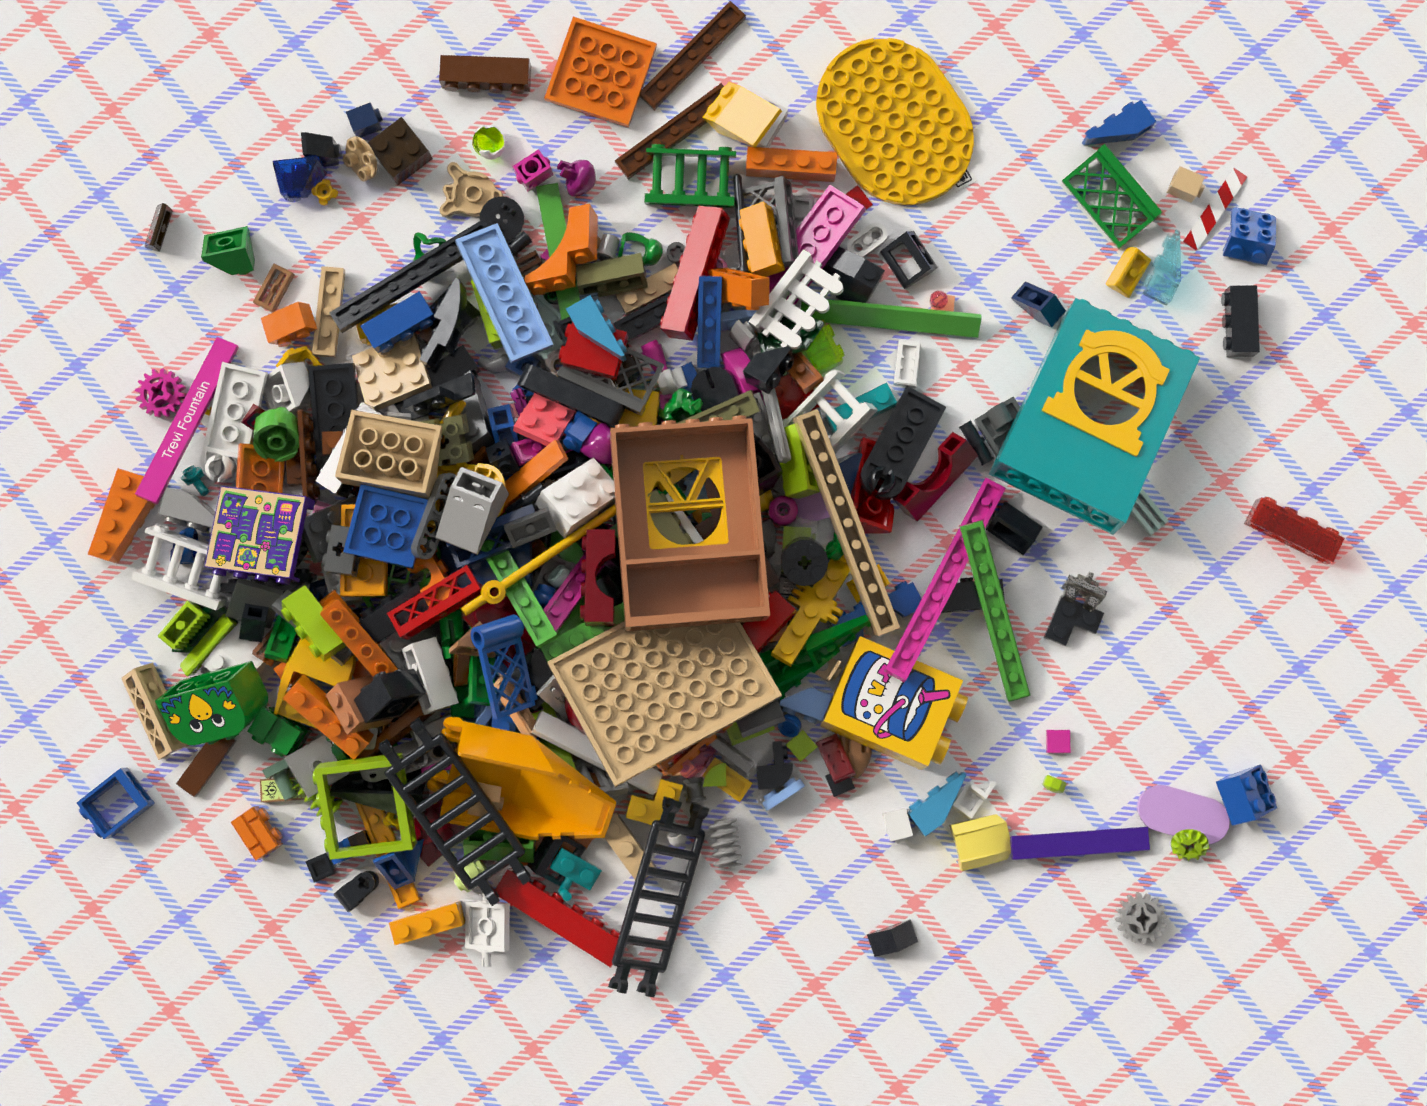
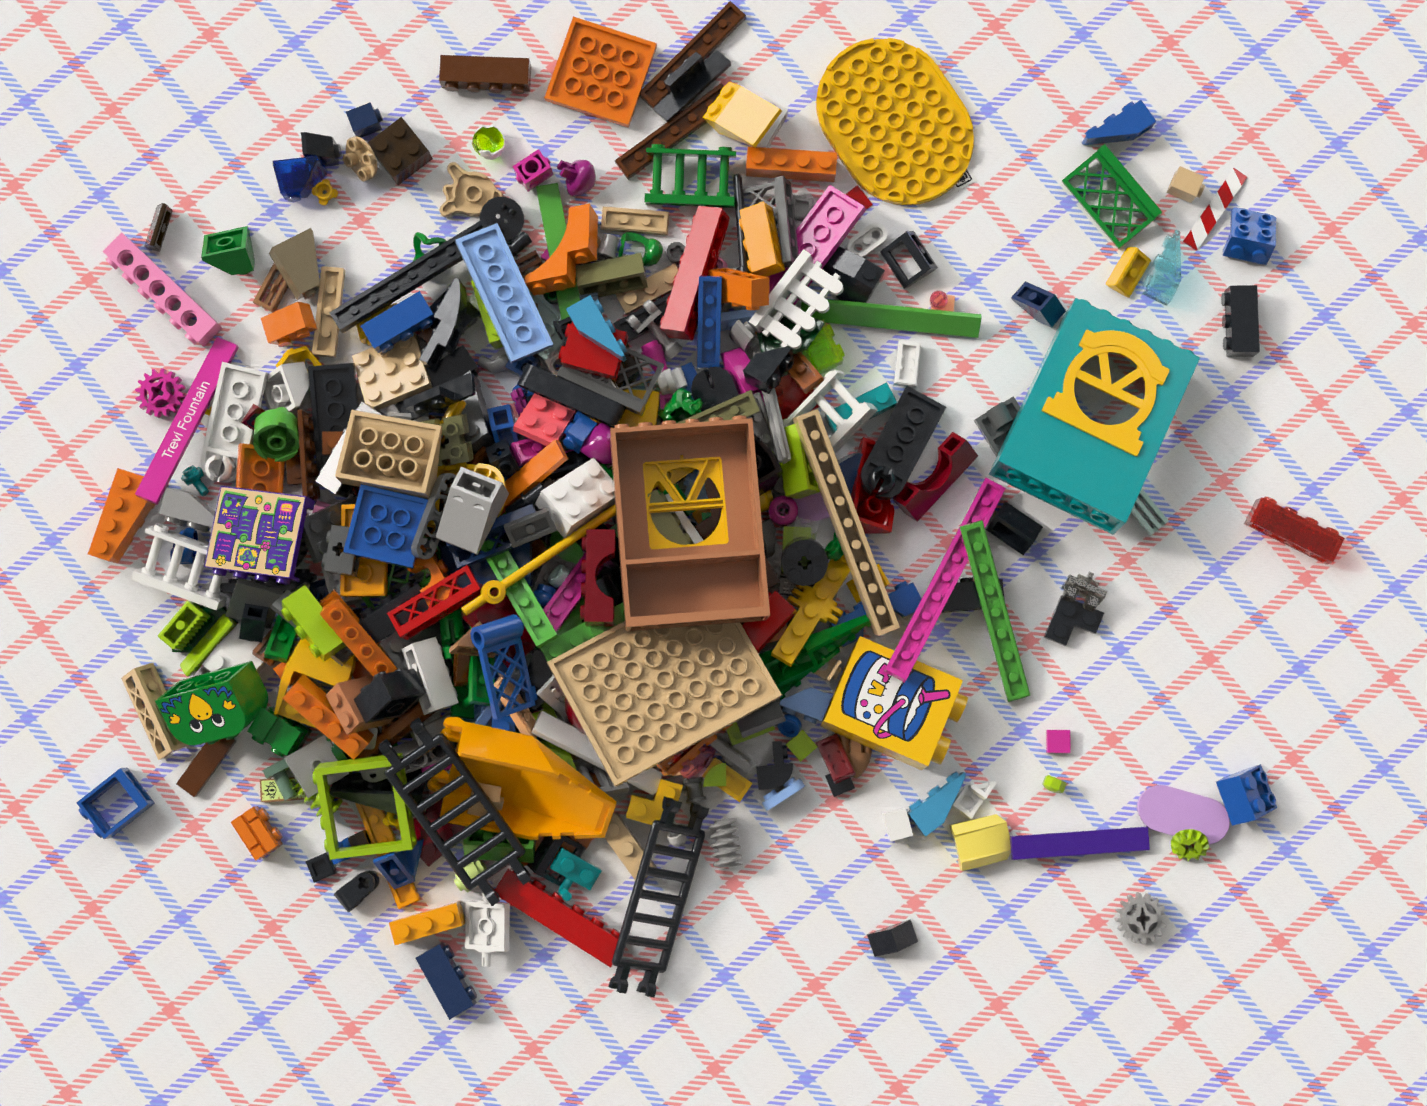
black pin [959,420,994,466] -> none
none -> bright pink brick [102,232,222,347]
none -> dark tan slope [269,228,320,300]
none -> dark blue brick [415,942,477,1020]
none -> tan tile [601,206,669,236]
none -> light grey bar [626,299,683,360]
none -> black bracket [654,50,731,123]

